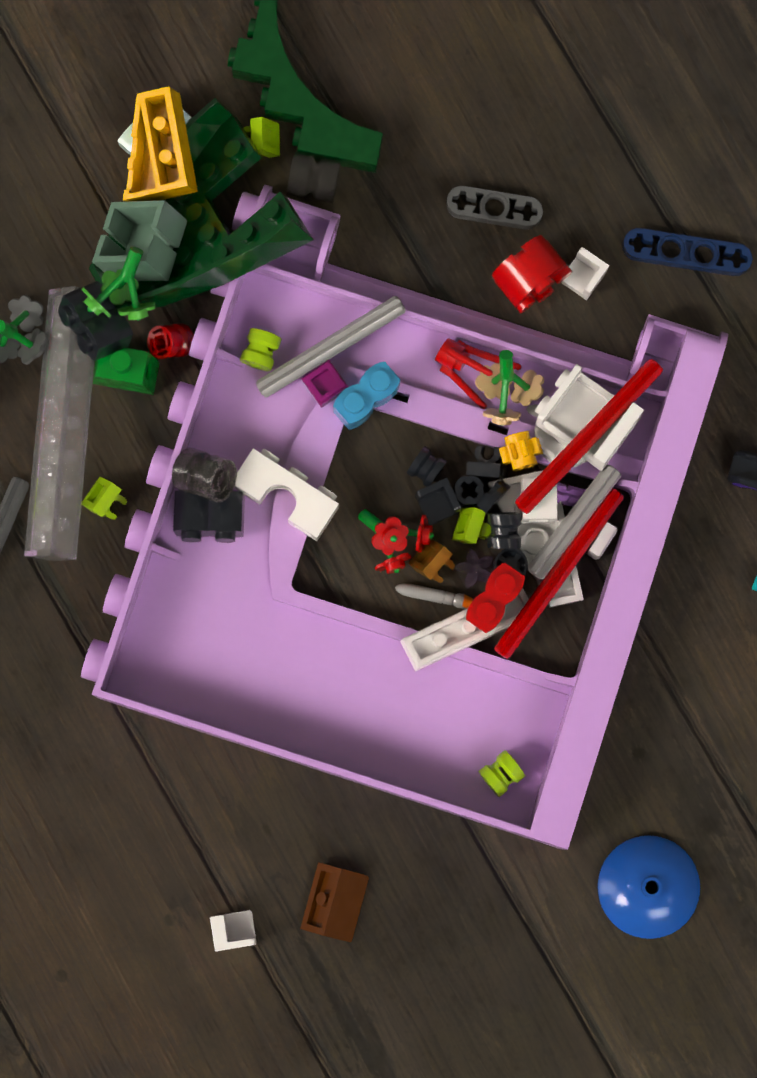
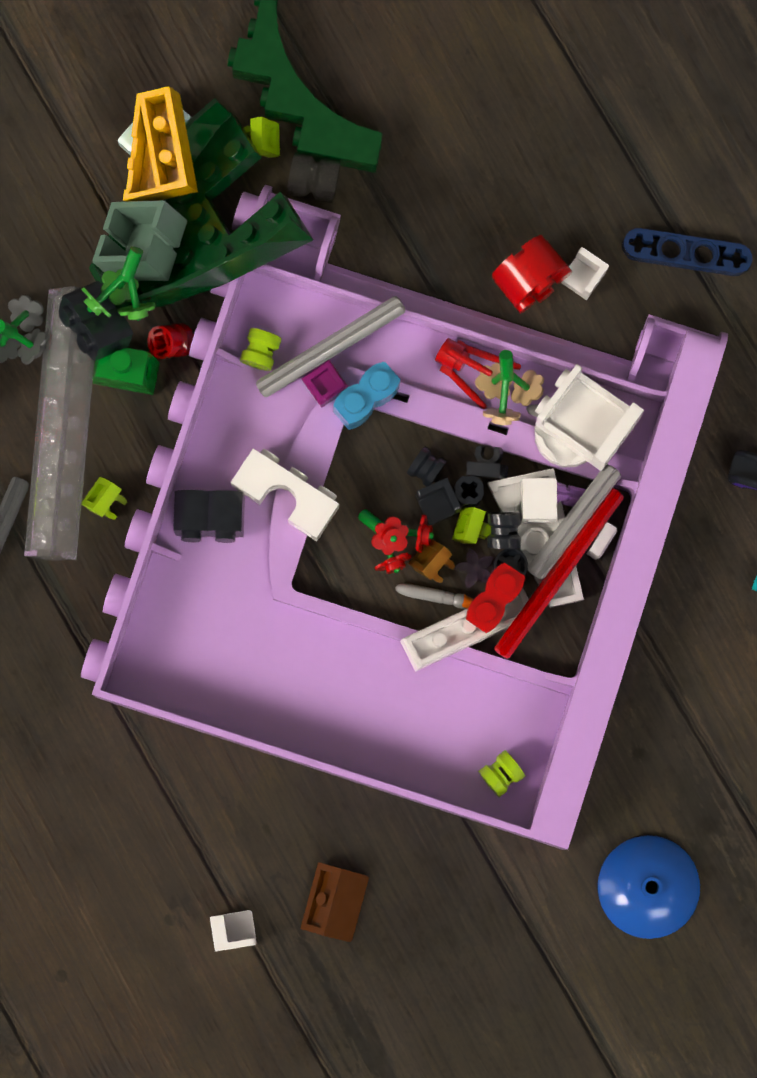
clear smoke wheel [172,448,237,503] -> none
dark grey beam [446,186,543,230] -> none
black tile [477,479,511,513] -> none
yellow gear [499,431,543,471] -> none
red axle [515,359,663,514] -> none

